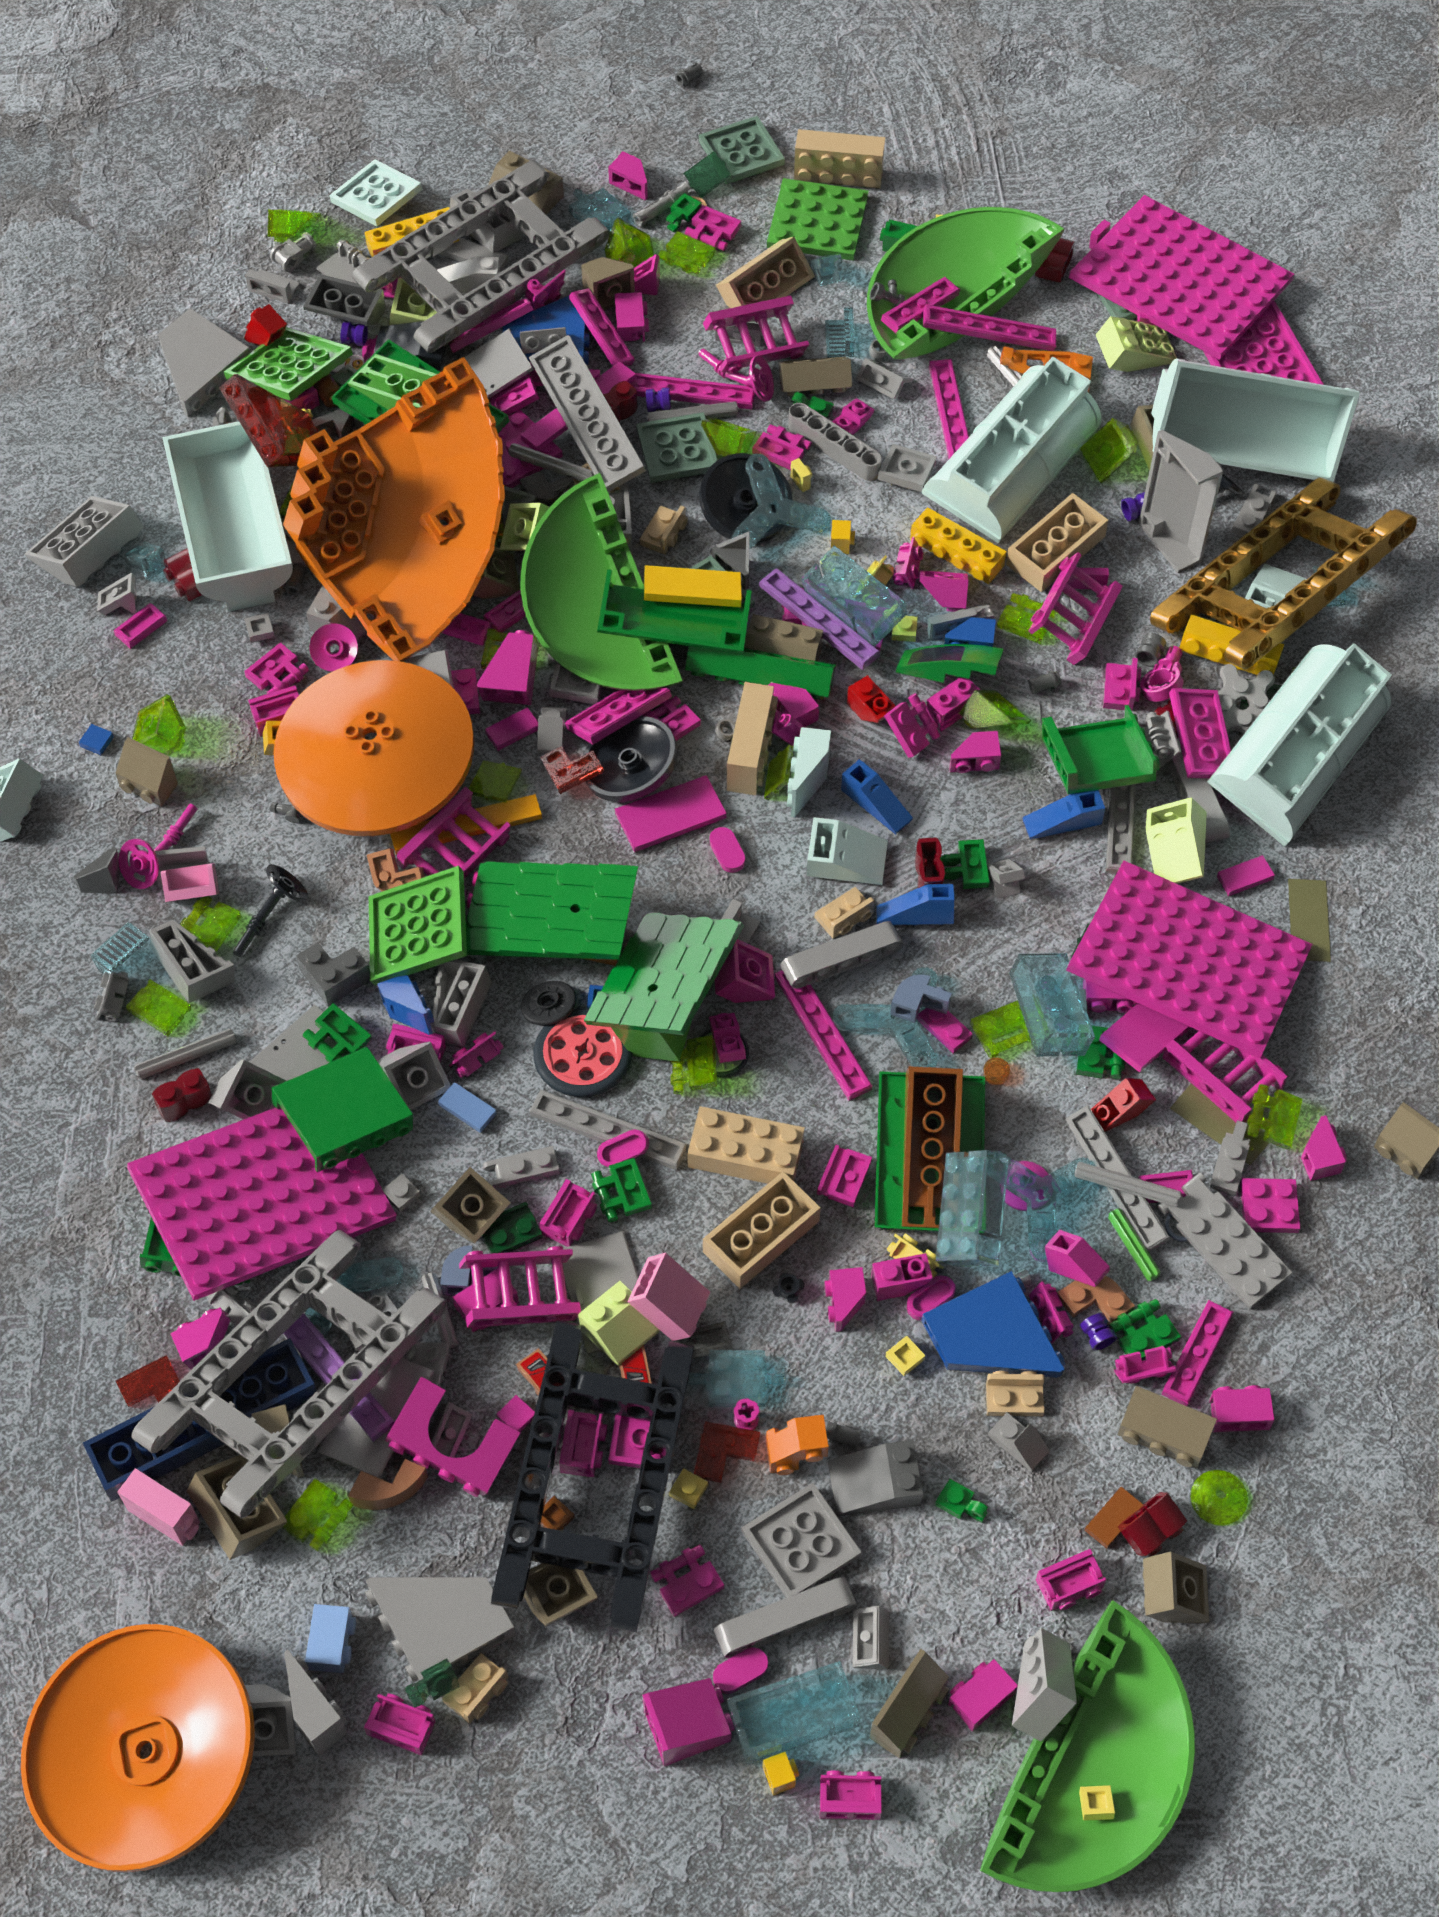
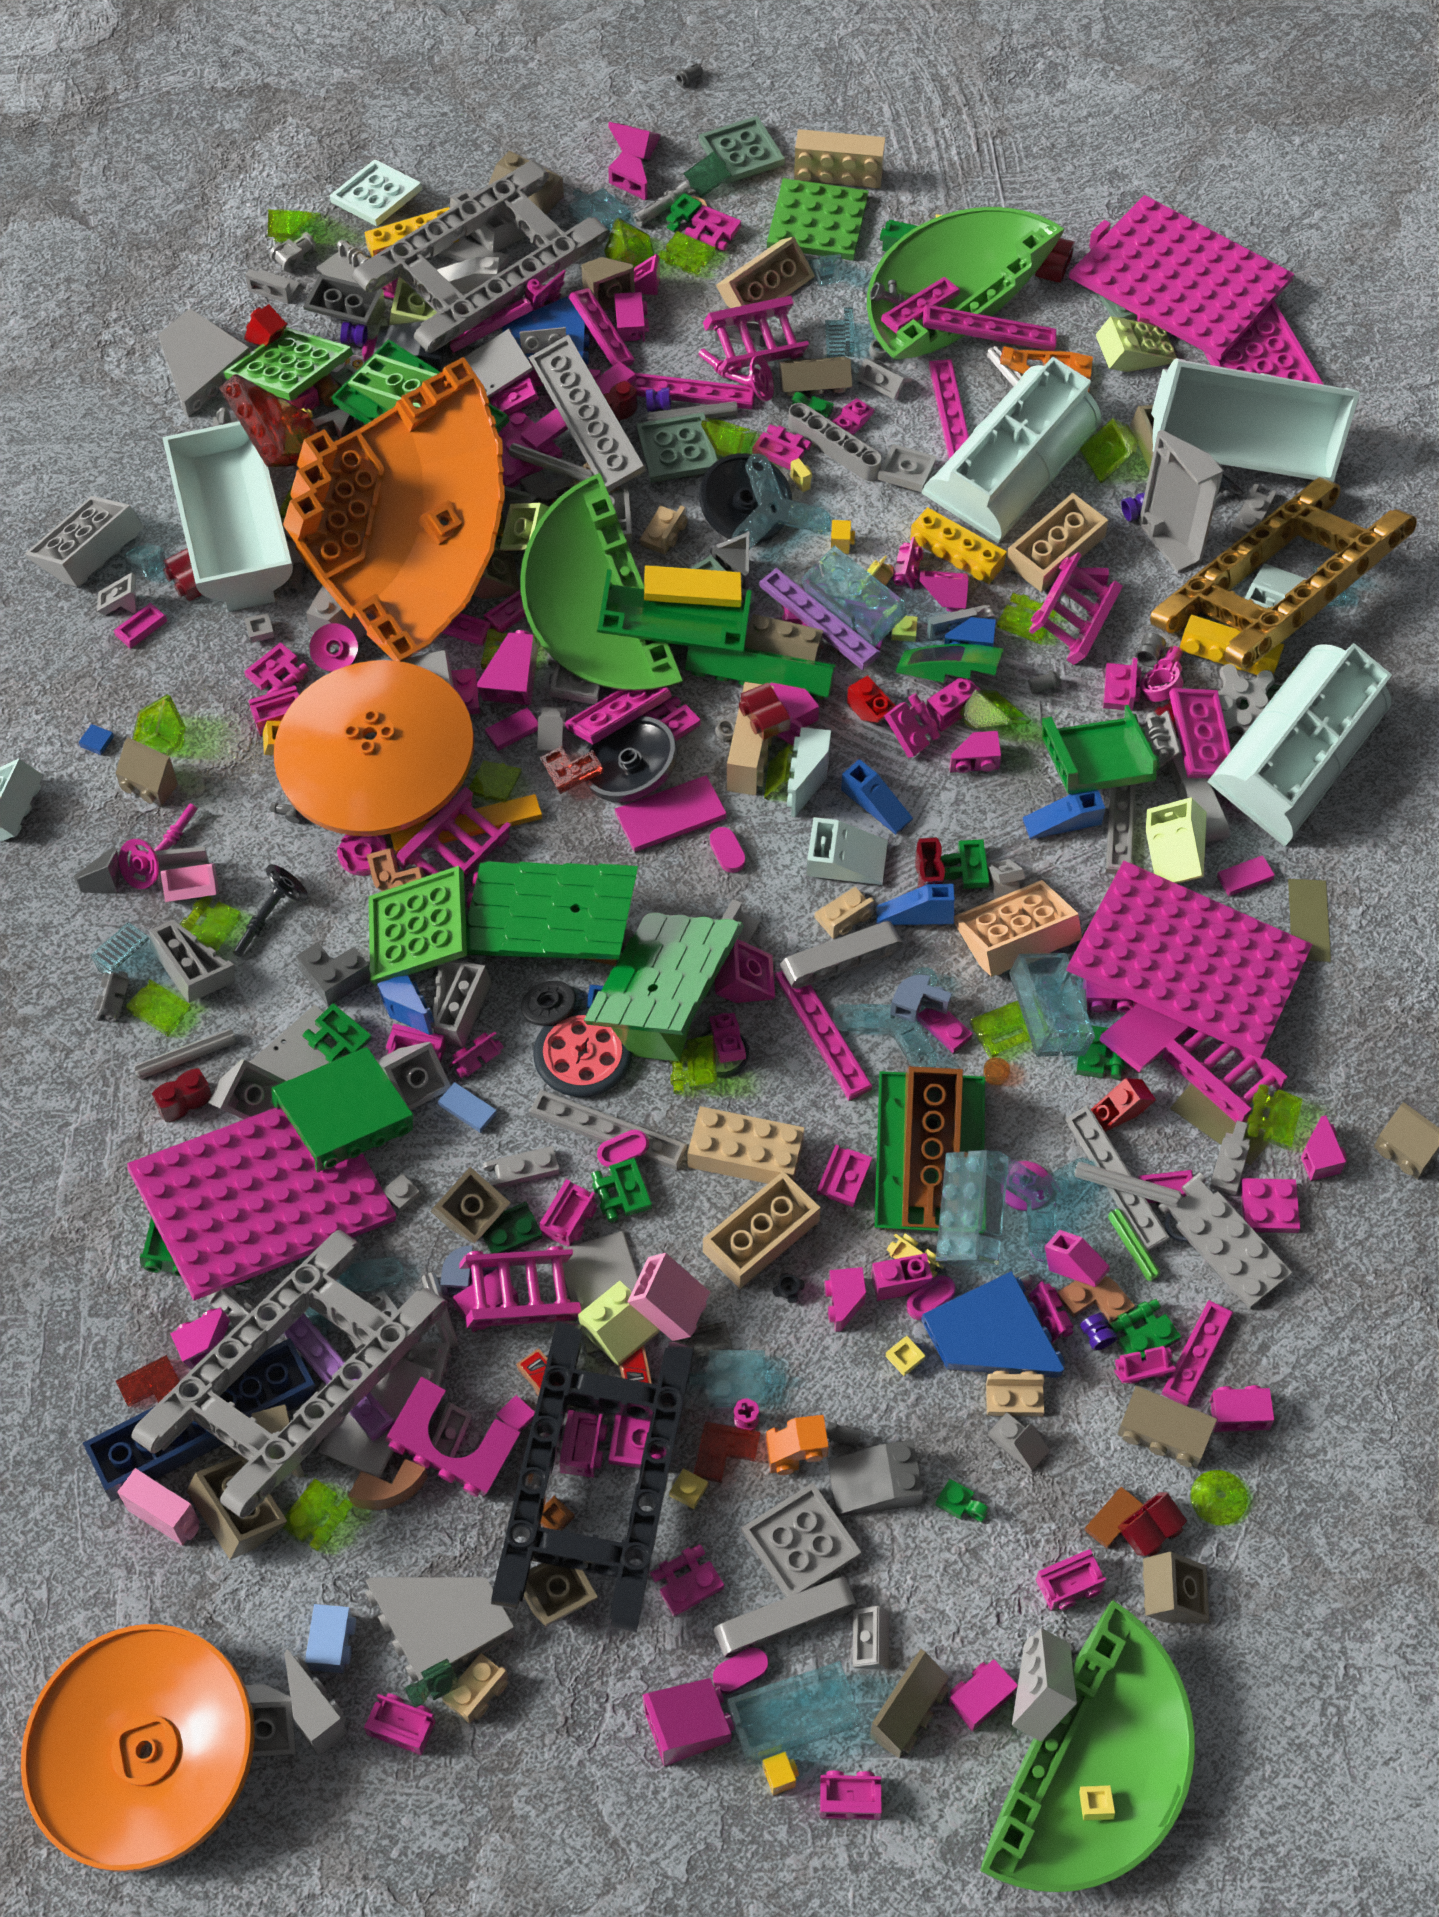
none -> dark pink tile [337,835,388,876]
none -> dark pink slope [608,122,661,162]
none -> dark red brick [739,682,790,740]
none -> light nougat slope [954,880,1082,977]

